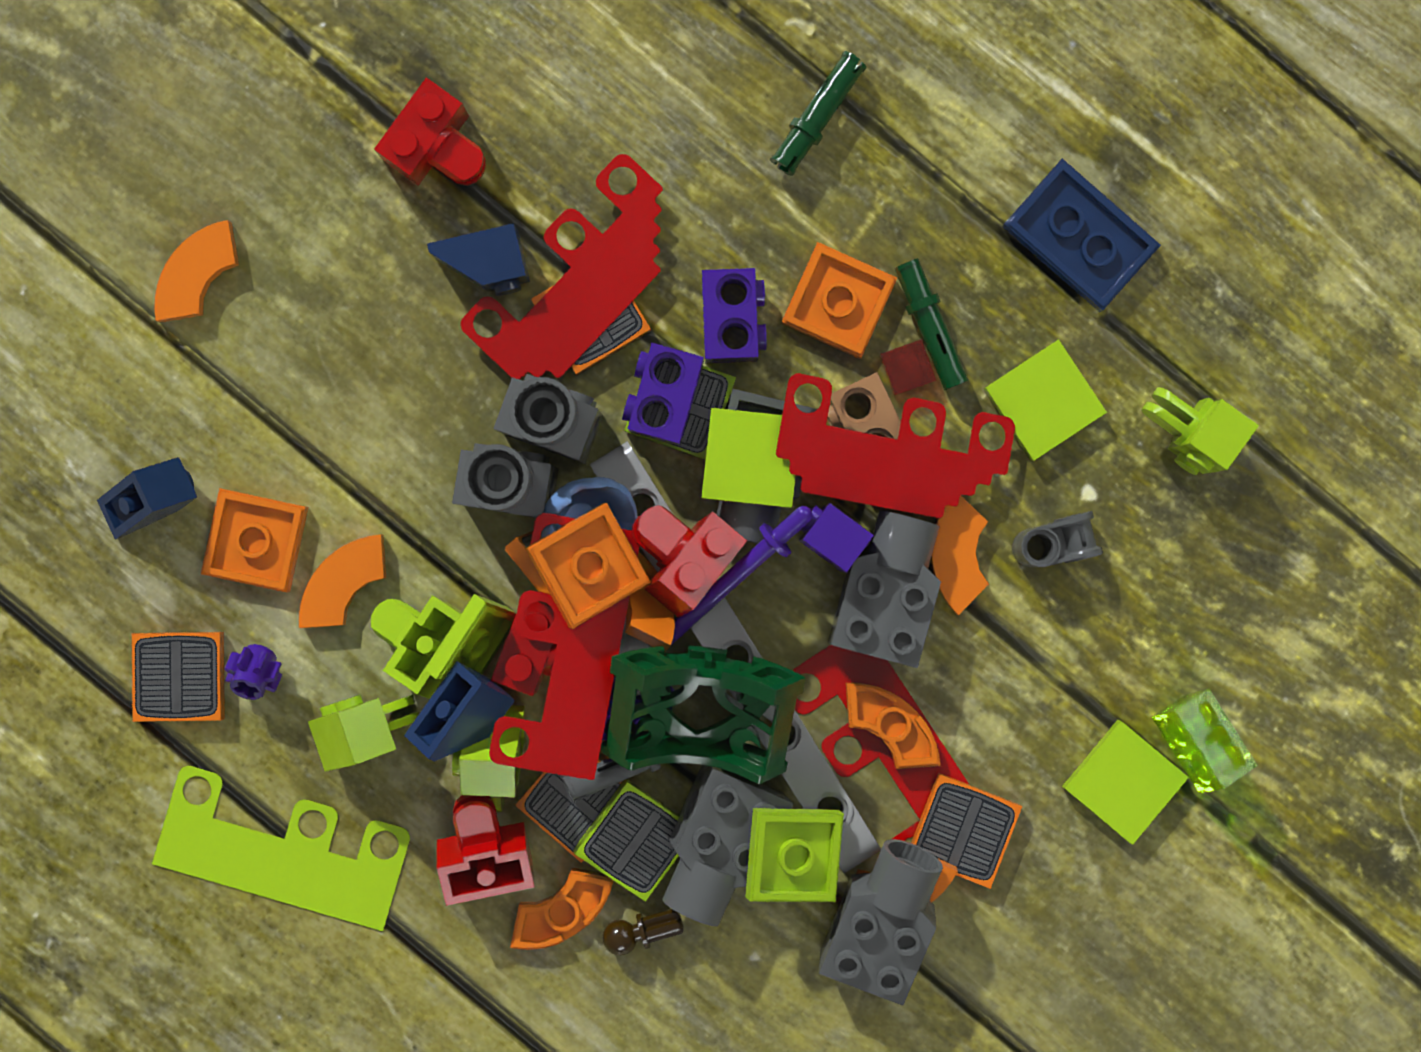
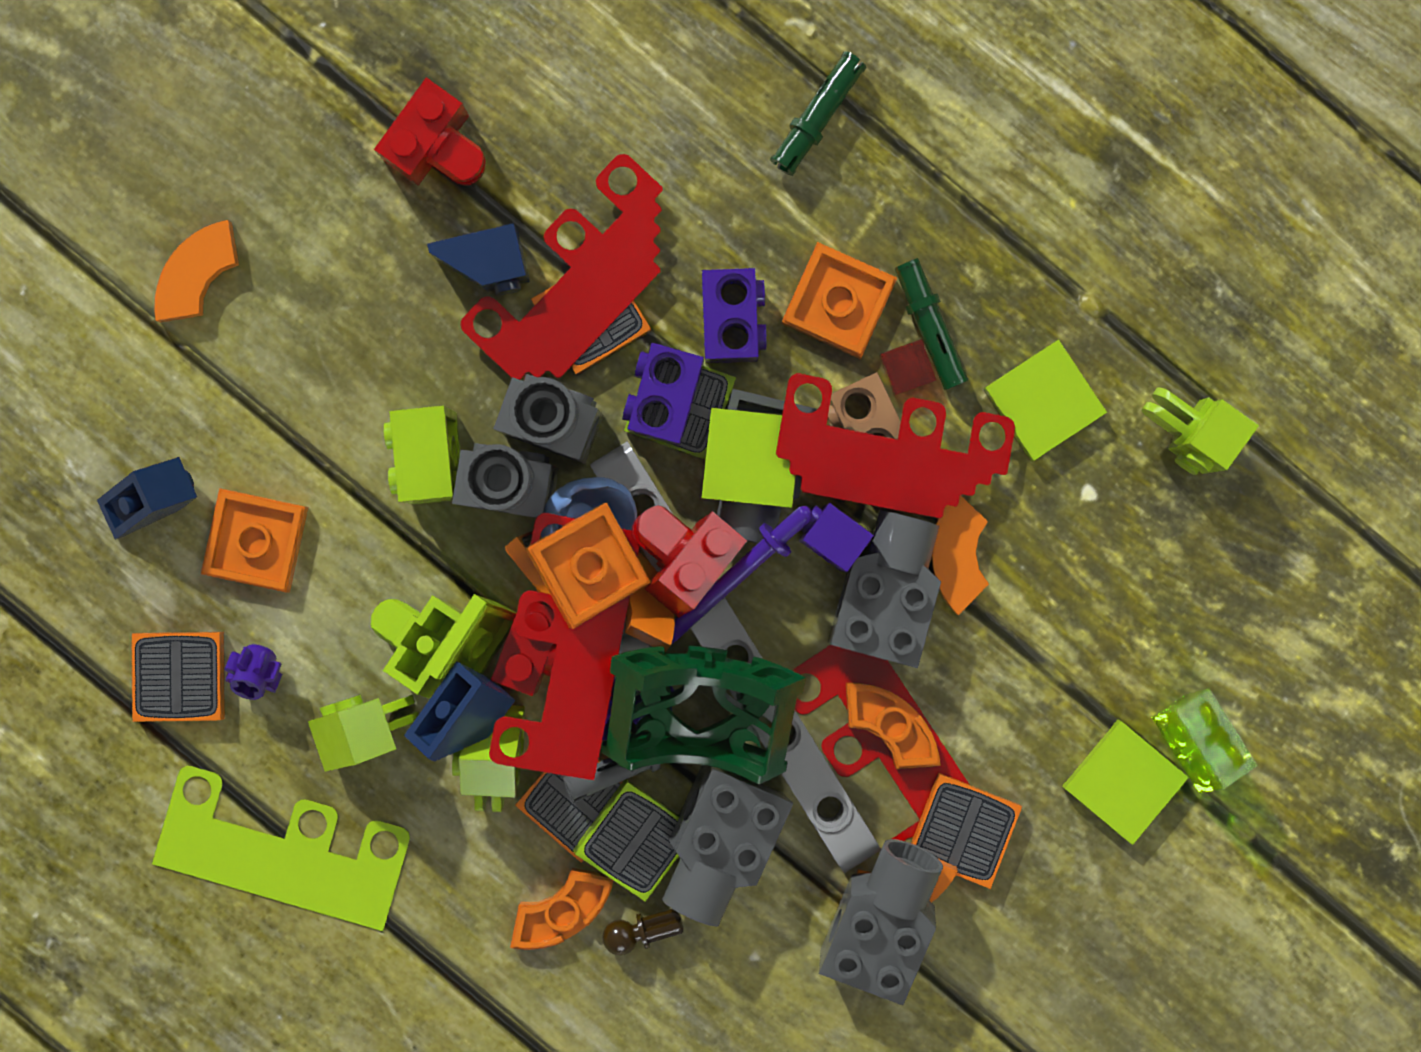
orange tile [299,534,386,628] -> none
red brick [437,795,535,906] -> none
lime tile [745,808,844,902] -> none
dark blue tile [1002,158,1161,312] -> none
dark grey piece [1012,511,1103,567] -> none
none -> lime brick [384,405,460,504]

